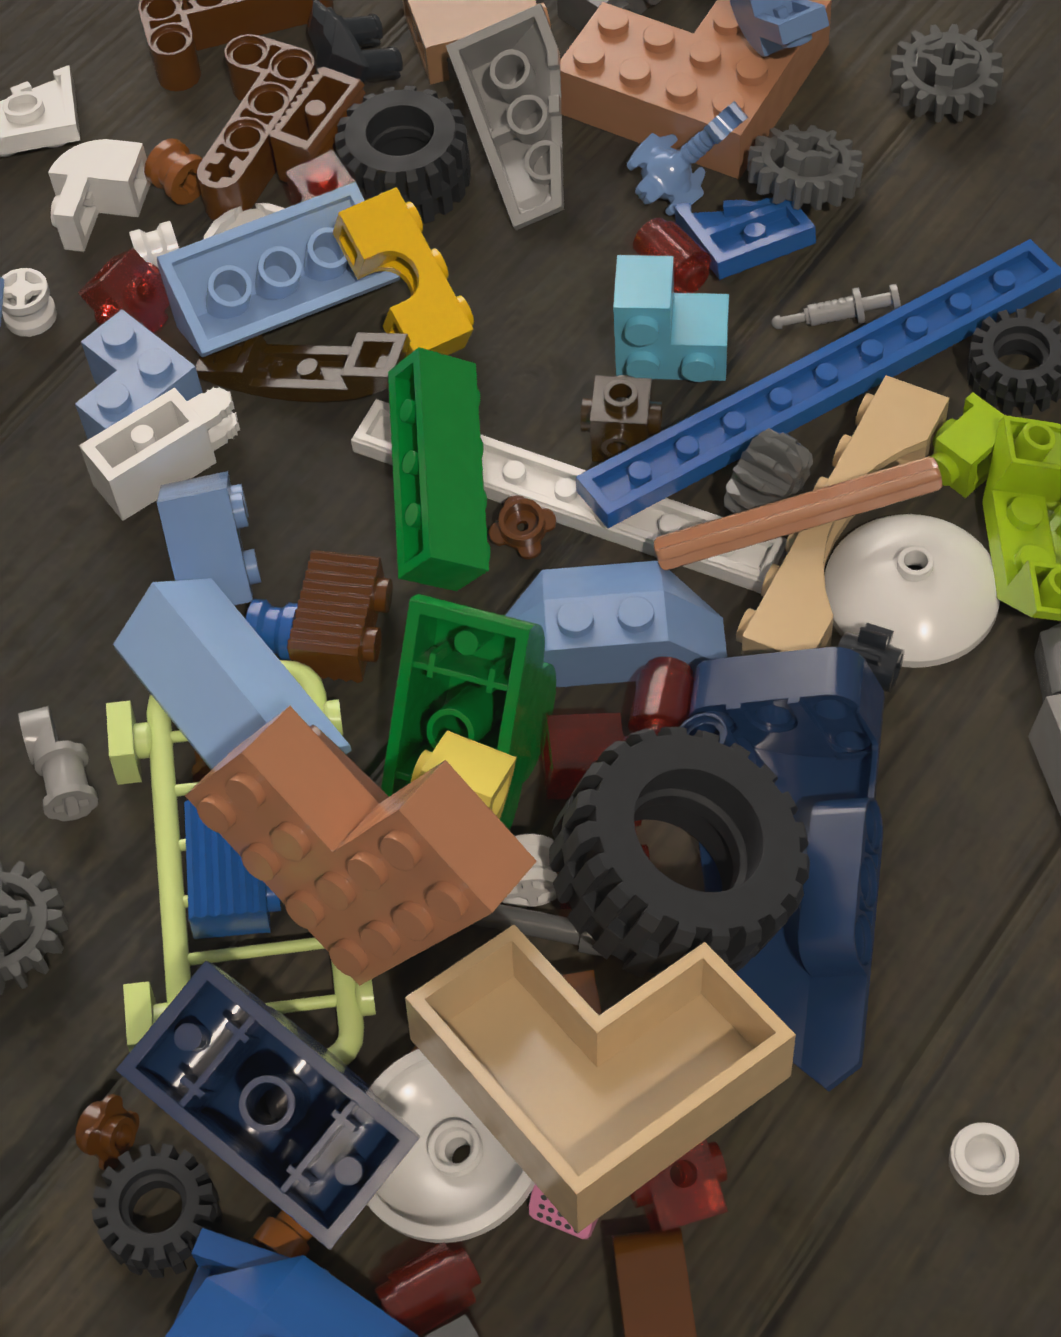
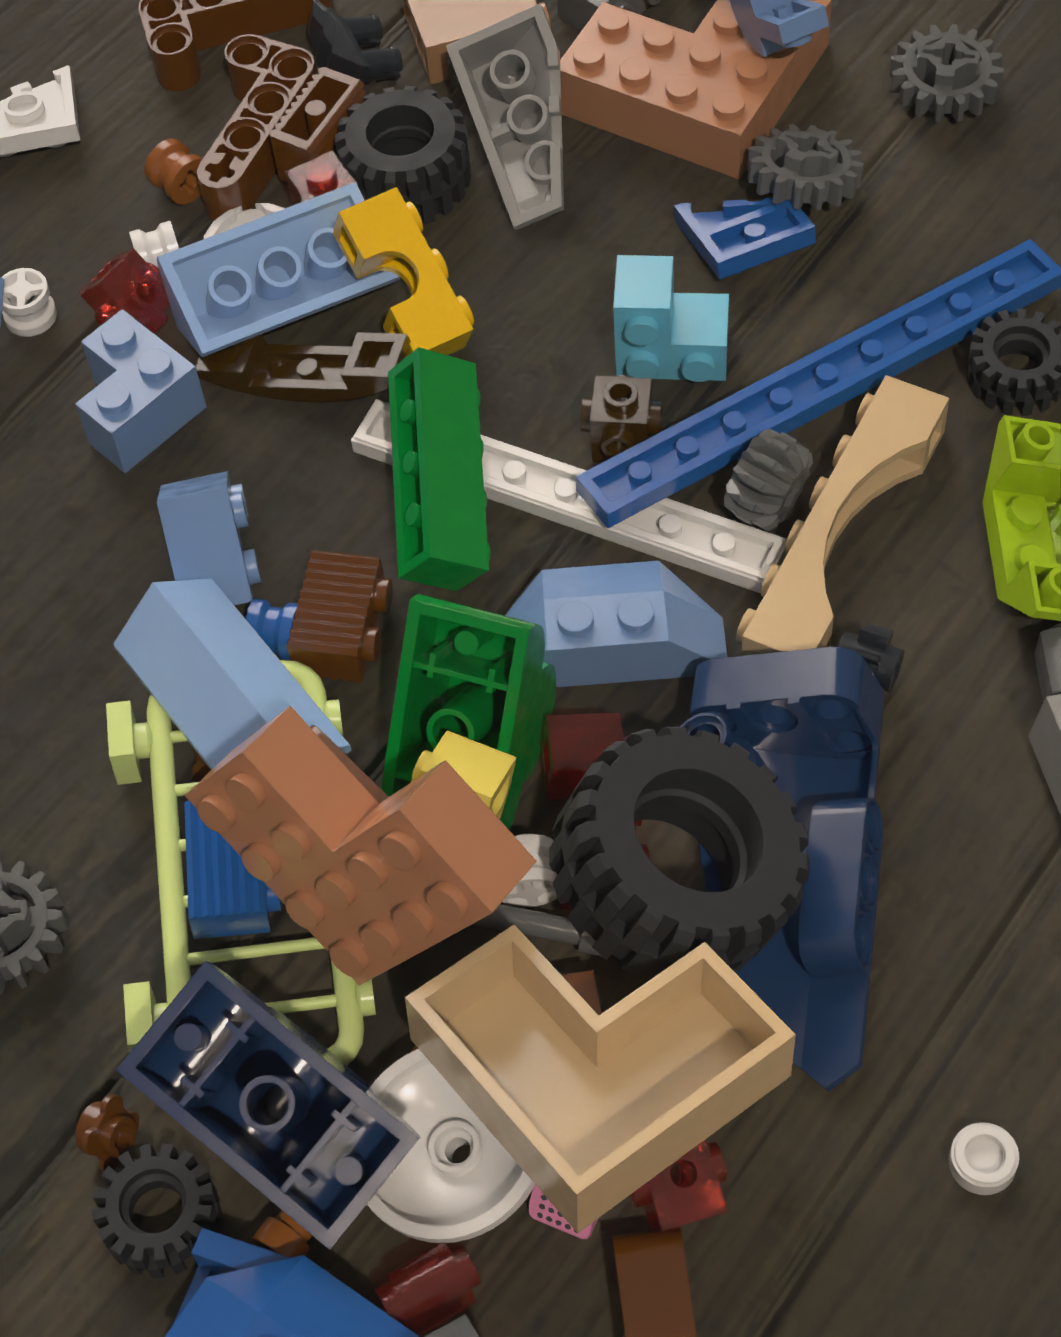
light grey connector [18,706,98,821] -> none
white brick [48,139,151,252] -> none
white hinge [79,387,240,521] -> none
reddish brown plate [489,495,556,559] -> none
medium blue piece [627,101,748,215] -> none
clear red brick [628,657,694,736] -> none
clear red brick [633,218,711,293] -> none
nougat axle [654,456,942,570] -> none
light grey piece [772,284,901,329] -> none
white dish [824,514,1000,668] -> none
lime brick [930,393,1004,498] -> none

